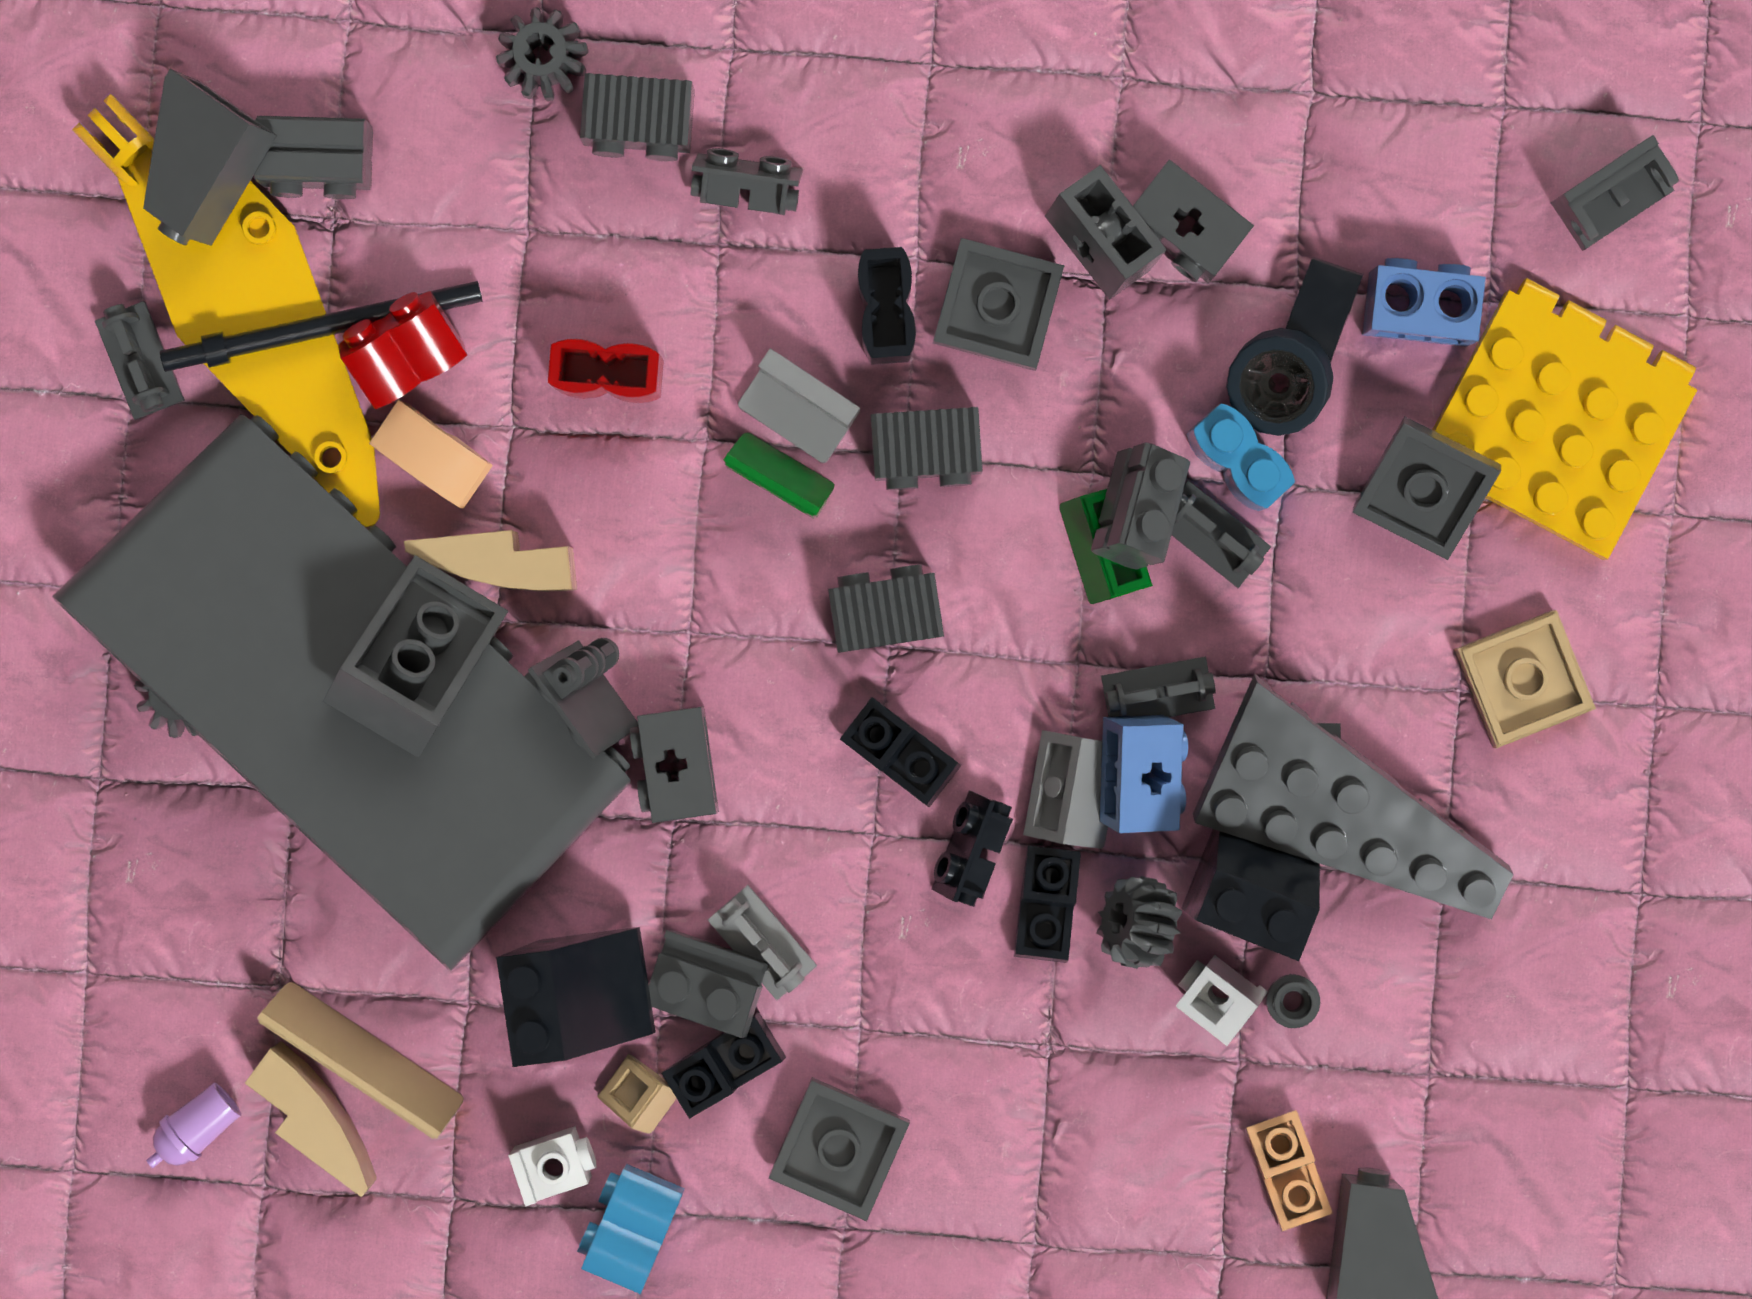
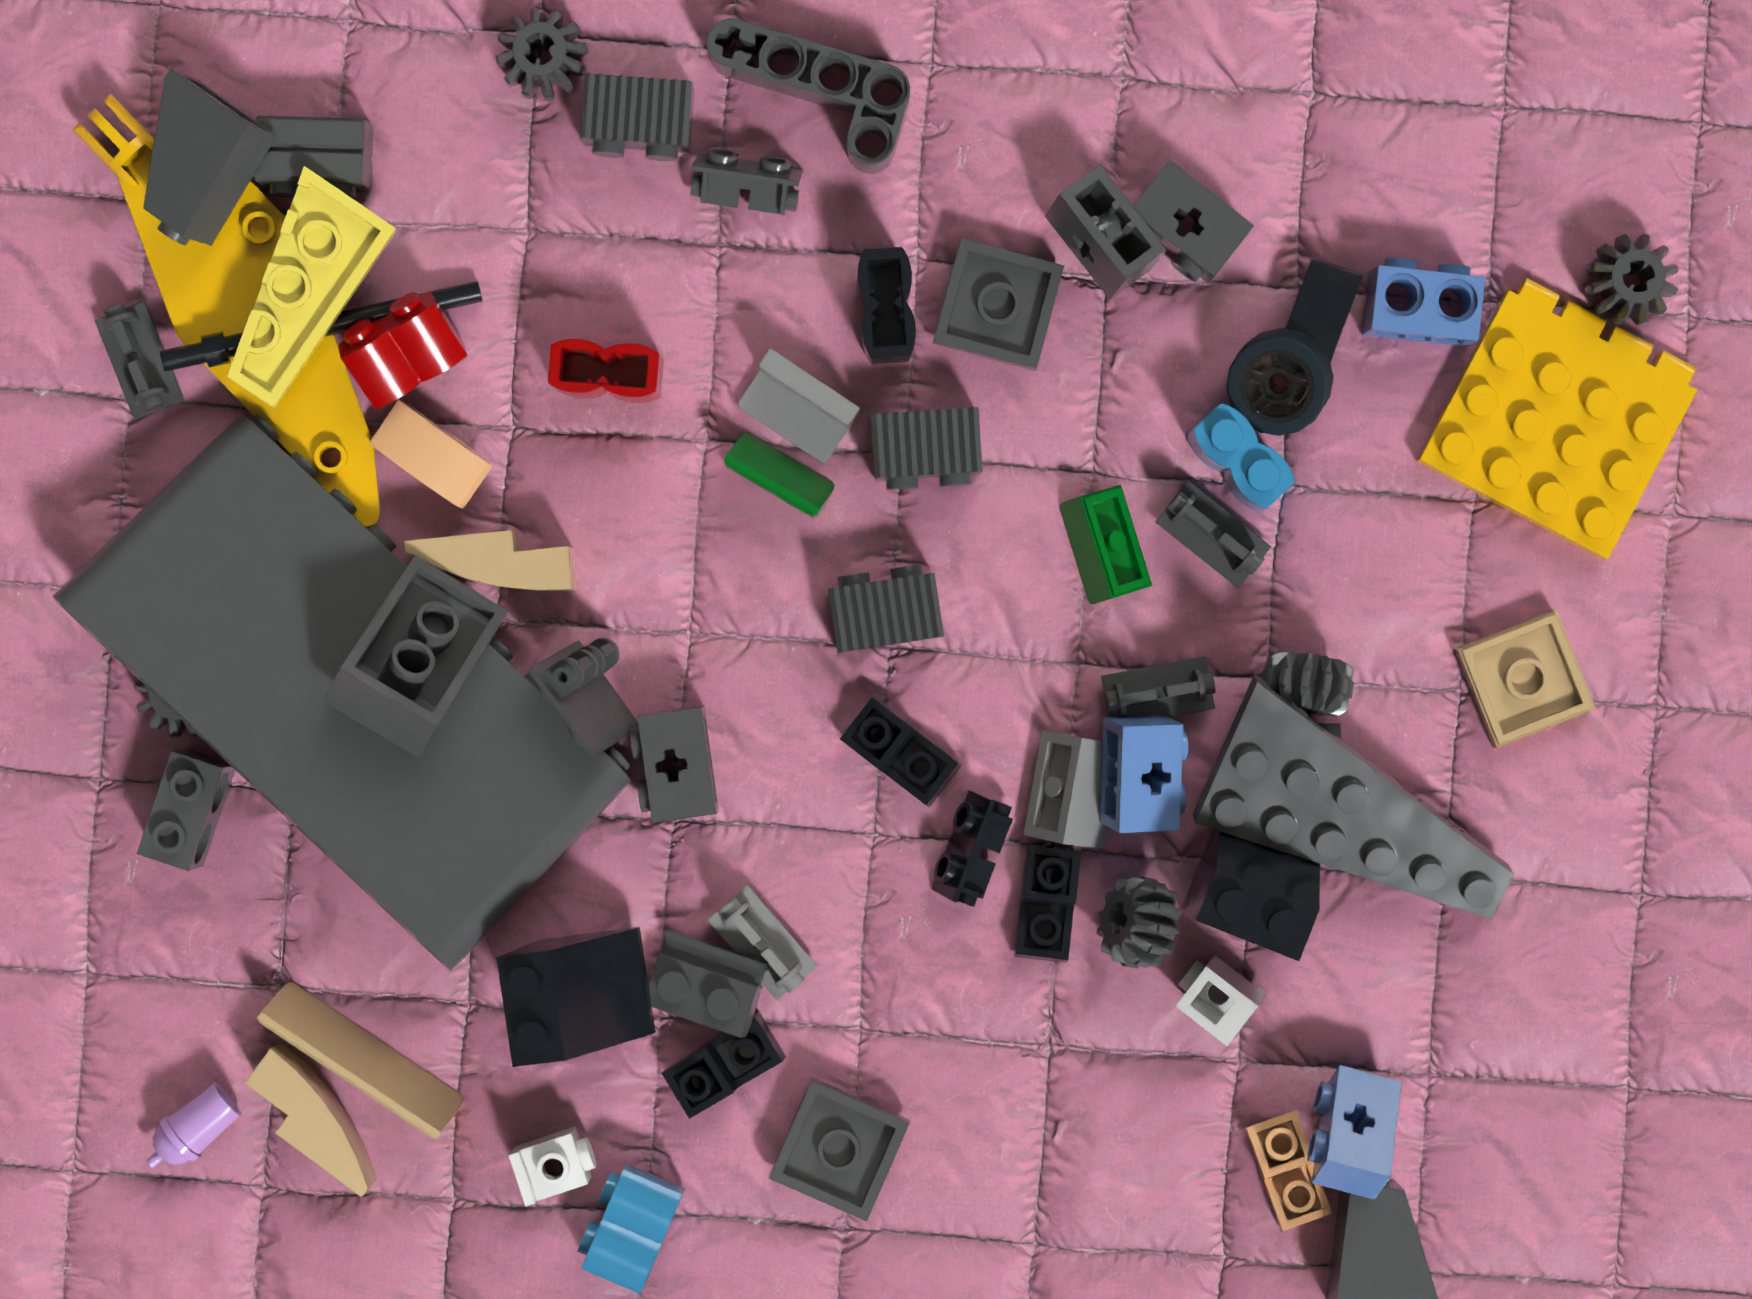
tan slope [597,1054,677,1134] -> none
dark grey brick [1091,442,1190,569] -> none
dark grey plate [1266,974,1320,1028] -> none
dark grey plate [1352,416,1501,560] -> none
dark grey hinge [1551,135,1679,251] -> none
none -> dark grey brick [137,749,235,871]
none -> light yellow wing [227,166,397,409]
none -> dark grey beam [707,18,911,174]
none -> dark grey gear [1261,651,1354,717]
none -> medium blue brick [1307,1065,1402,1200]
none -> dark grey gear [1585,234,1679,325]

